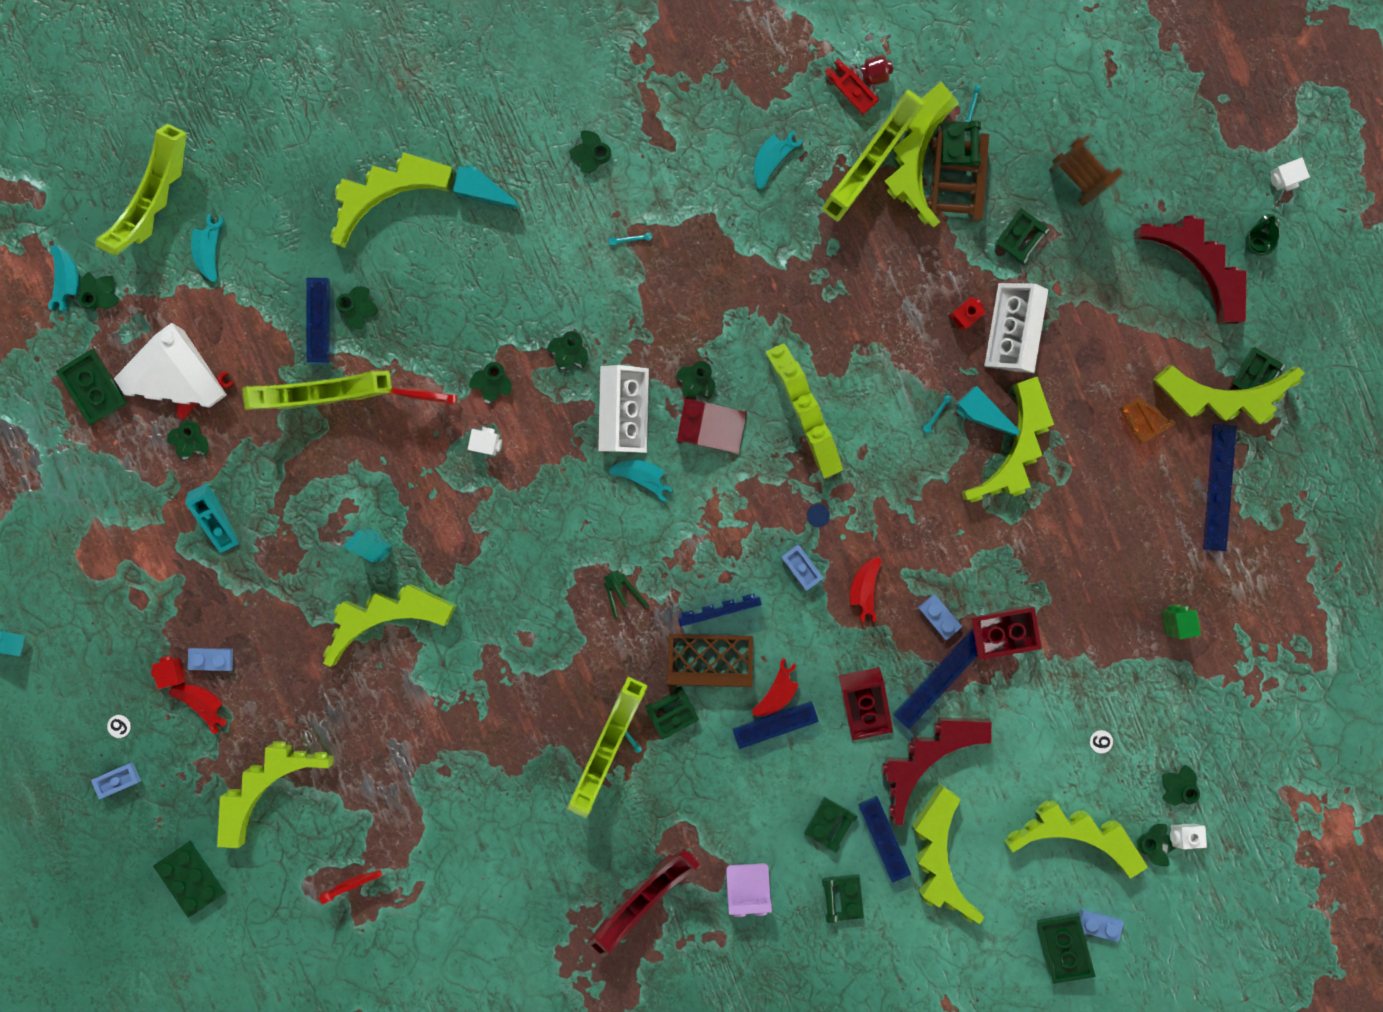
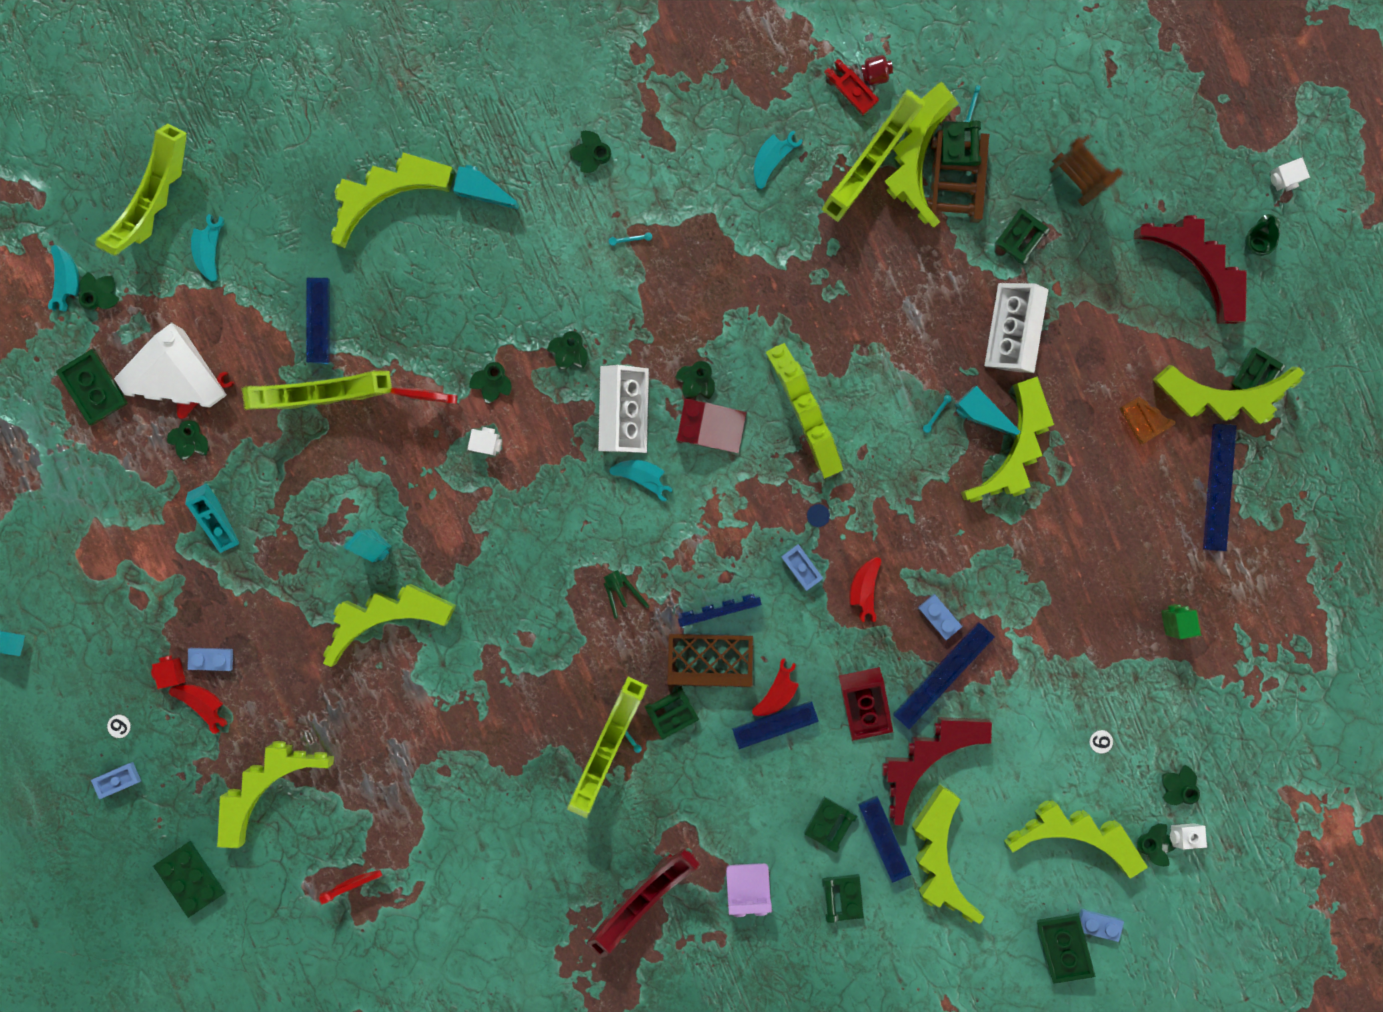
dark green plate [336,286,378,329] -> none
red brick [949,296,986,331] -> none
dark red slope [971,605,1042,660] -> none

